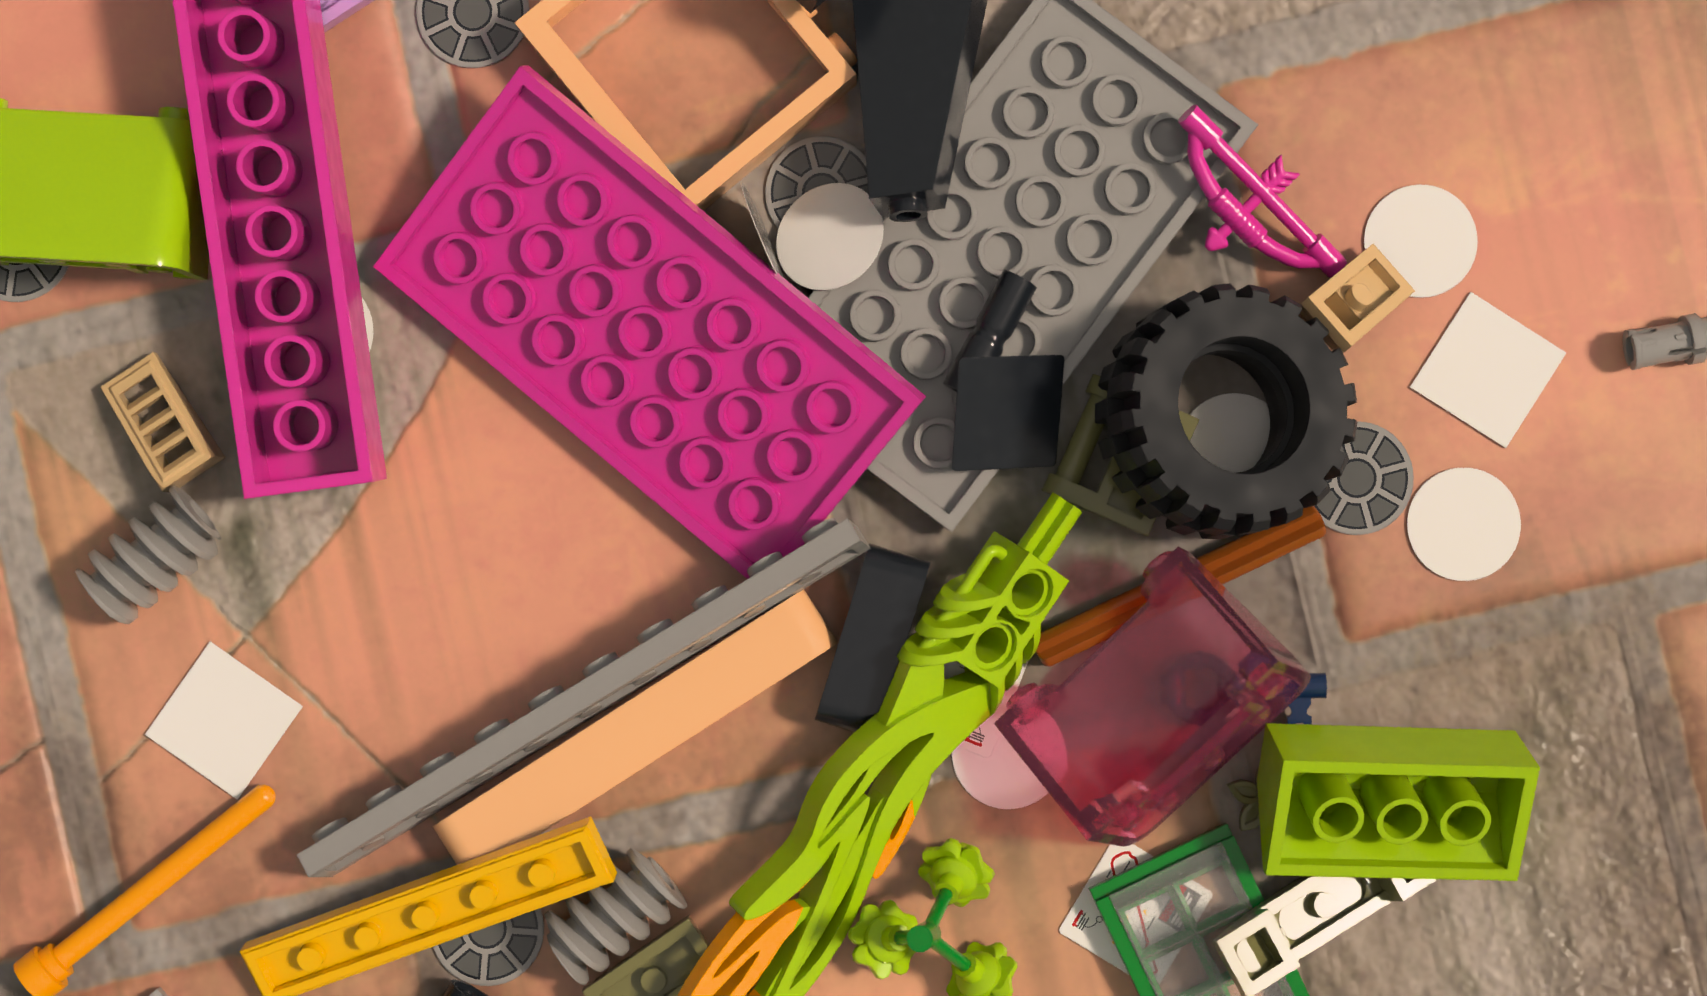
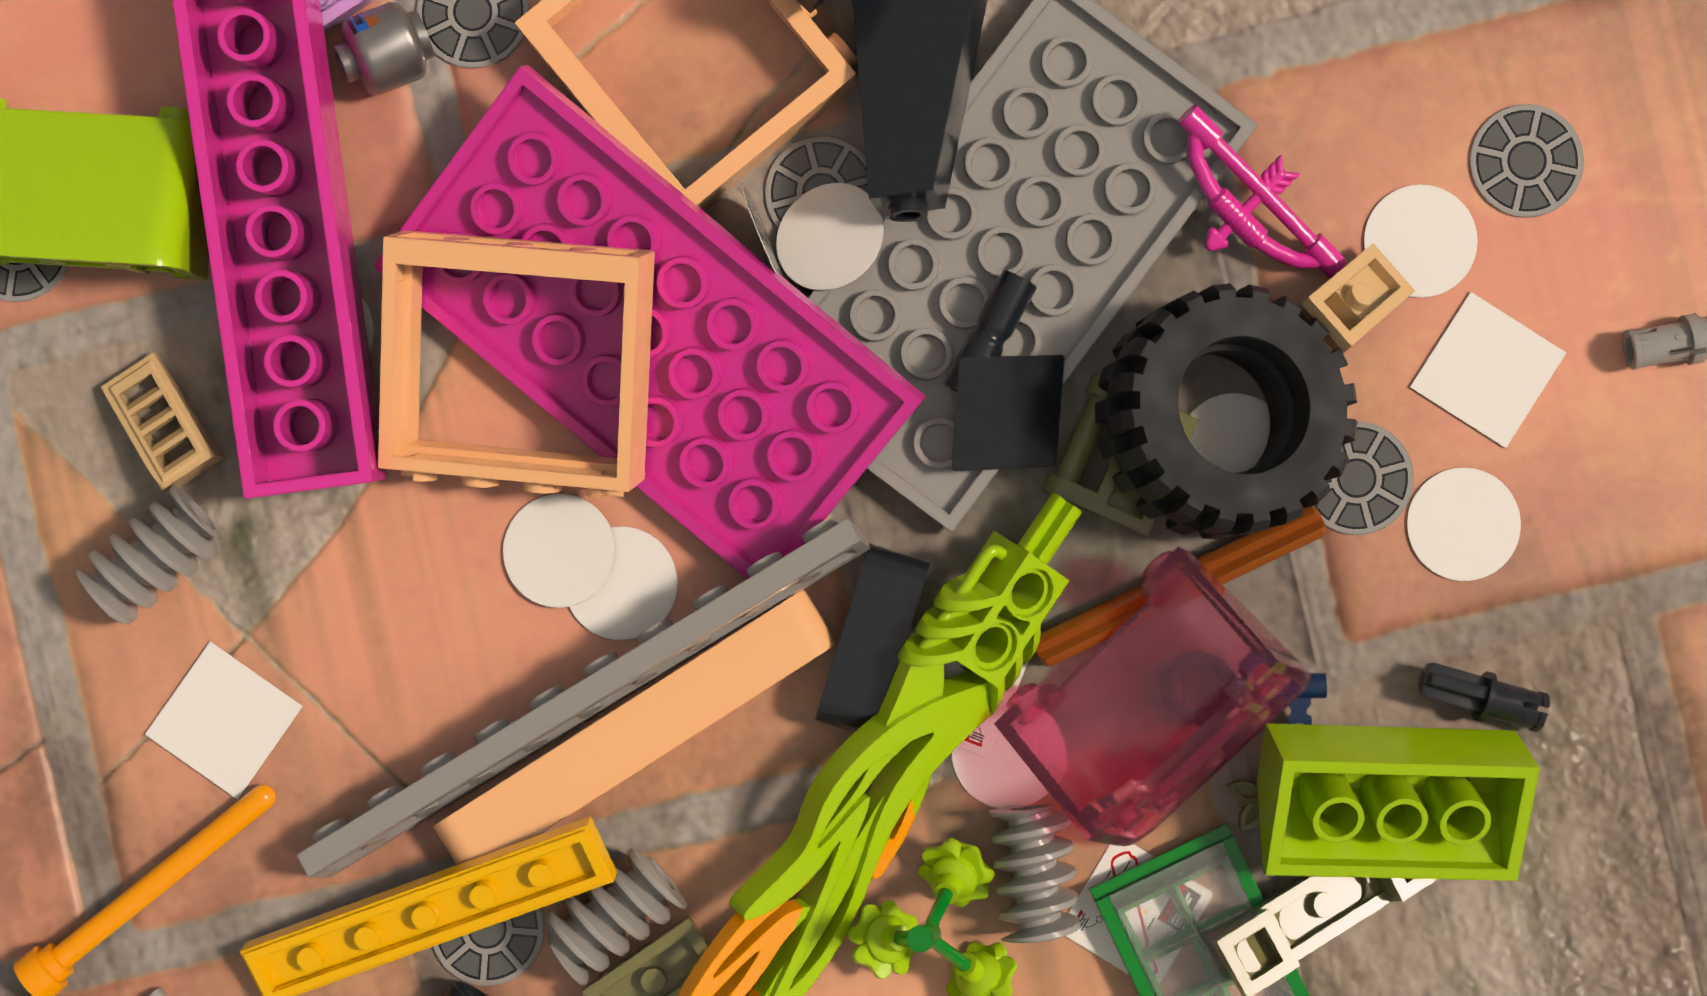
none -> flat silver head [333,2,434,95]
none -> light nougat window [378,230,655,499]
none -> white sticker [503,494,616,608]
none -> white sticker [570,526,678,640]
none -> light grey piece [989,805,1081,943]
none -> black axle [1418,662,1550,732]
none -> sticker [1470,104,1584,217]

